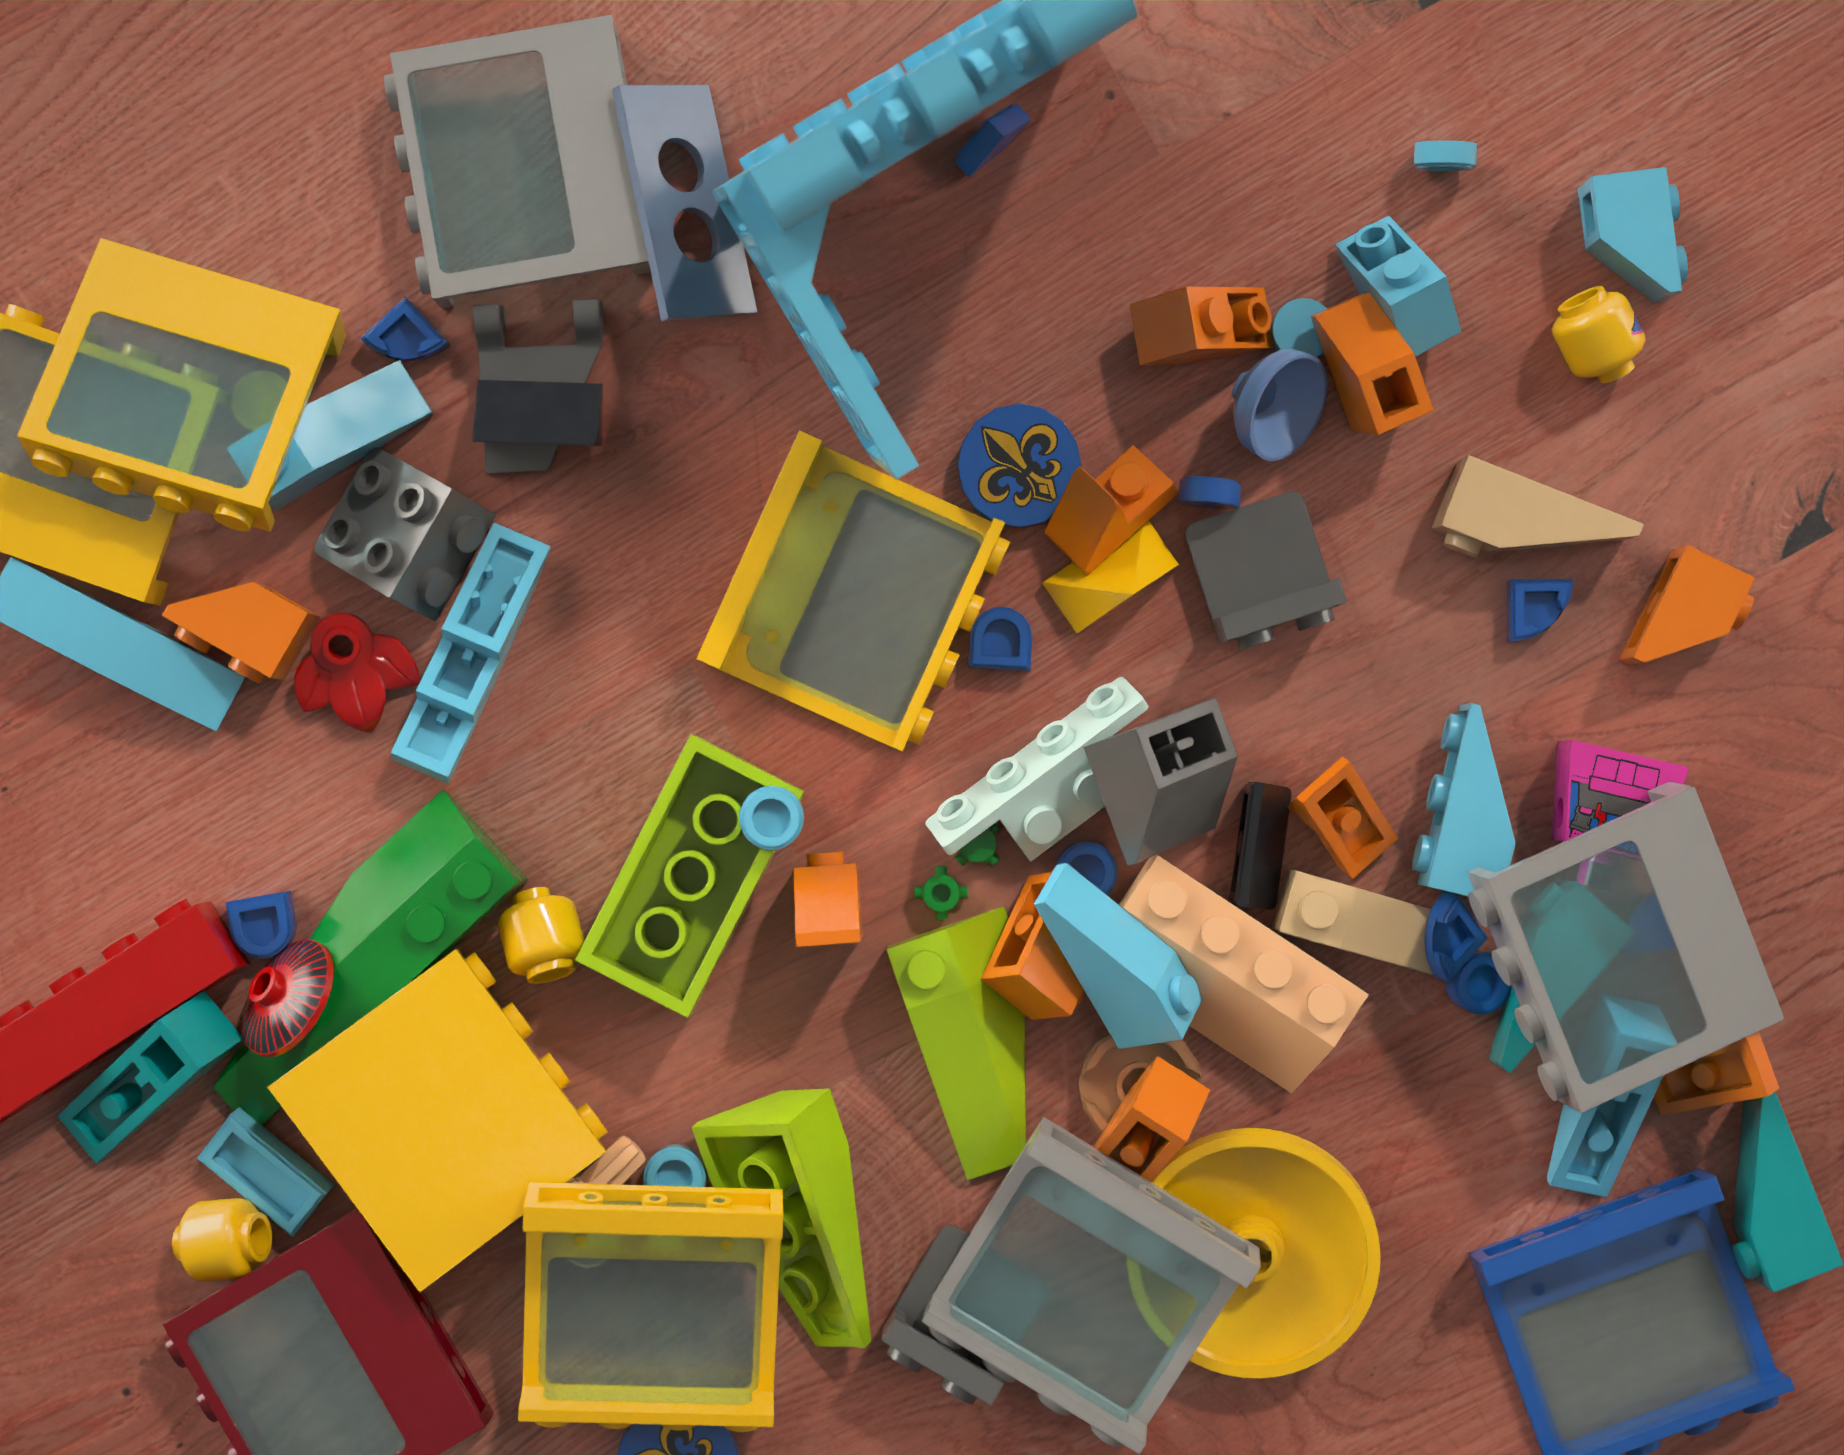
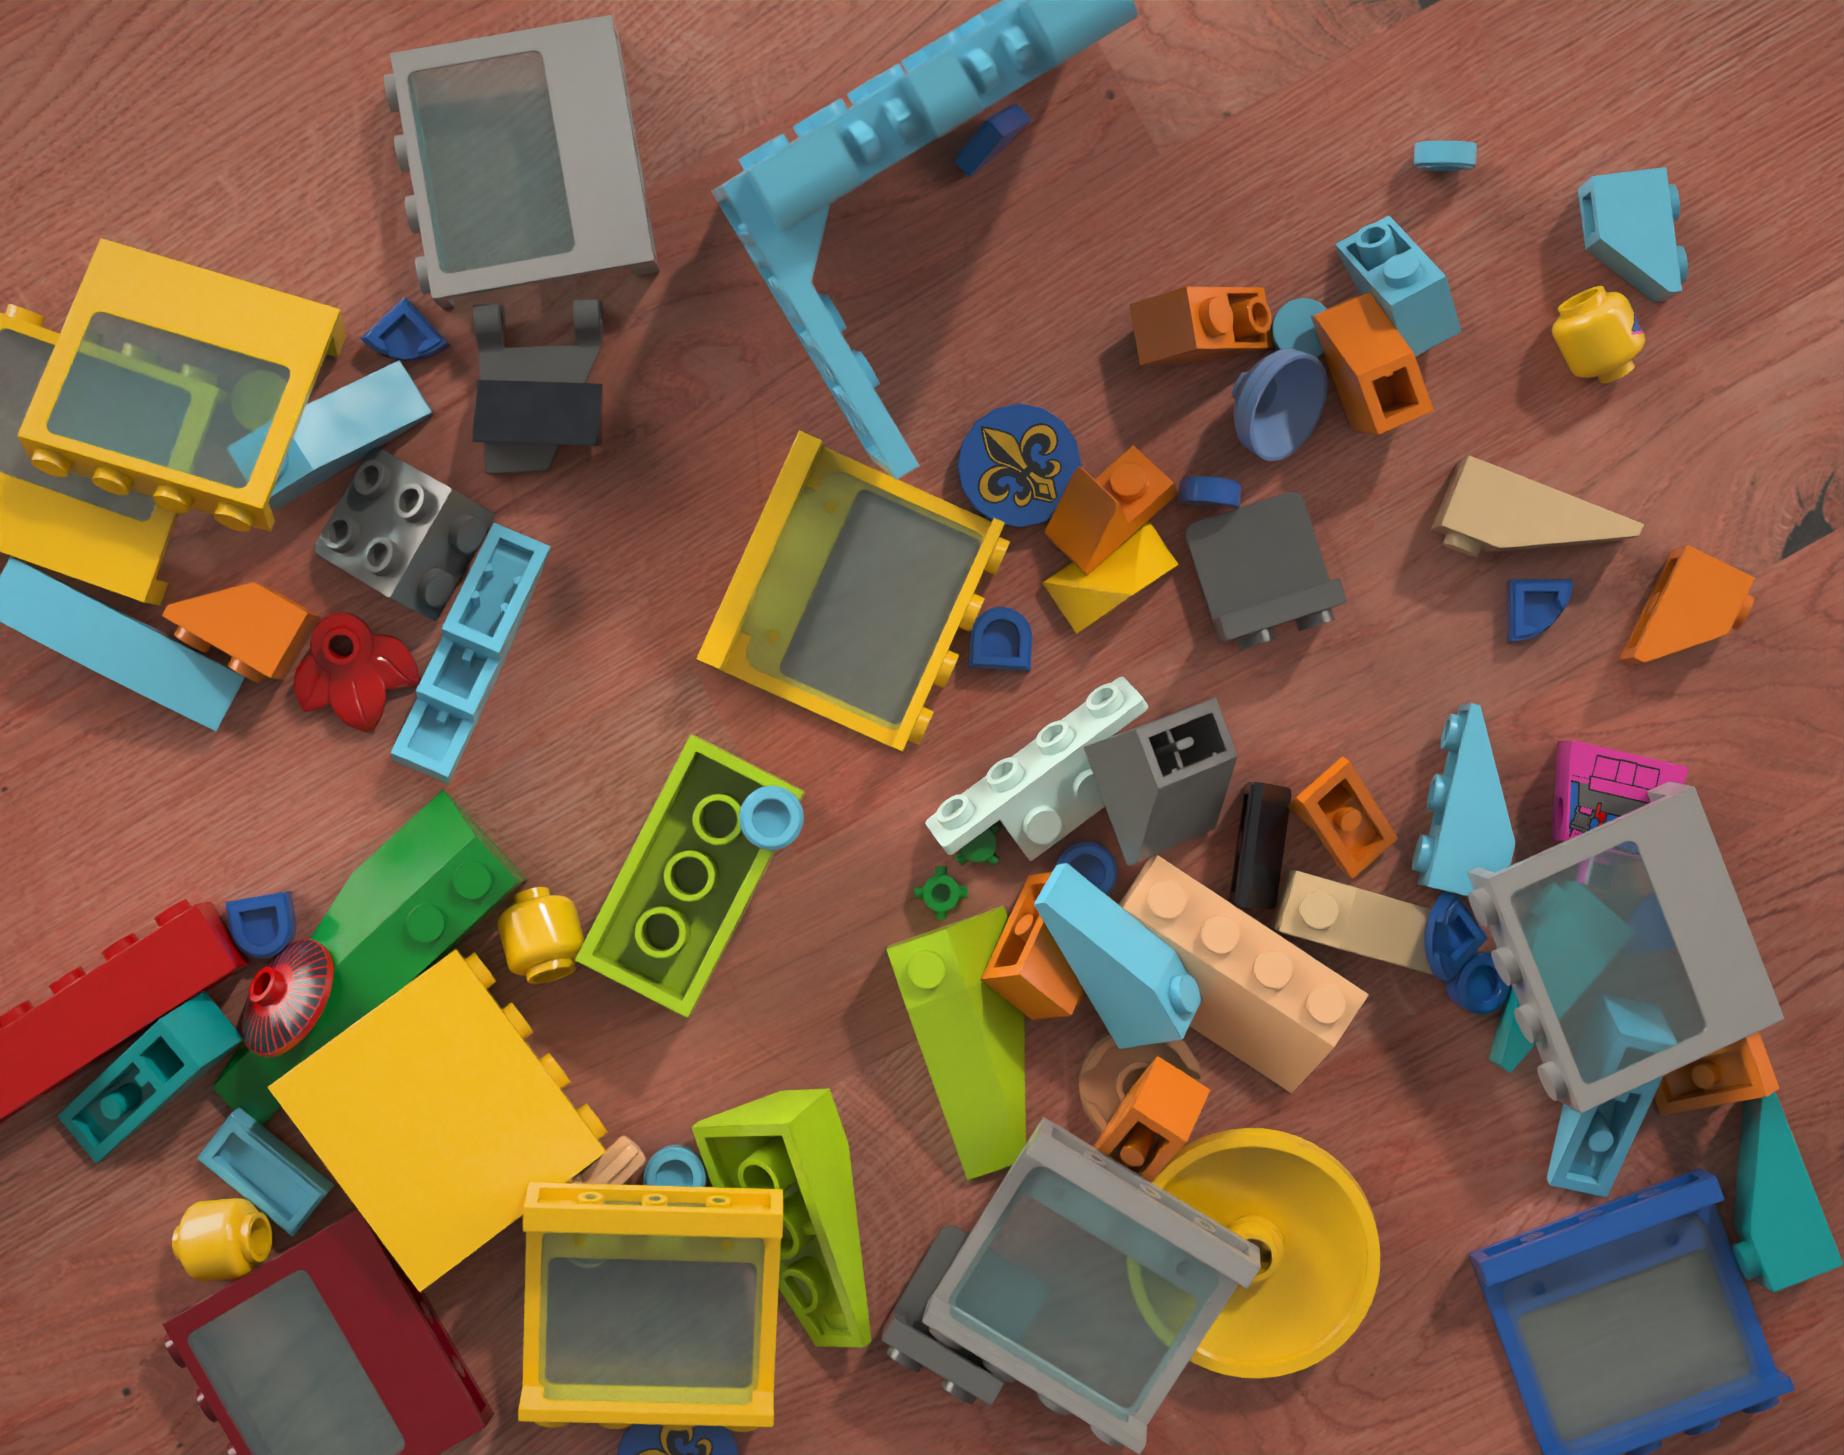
sand blue piece [612,85,757,321] -> none
orange slope [793,851,863,947] -> none

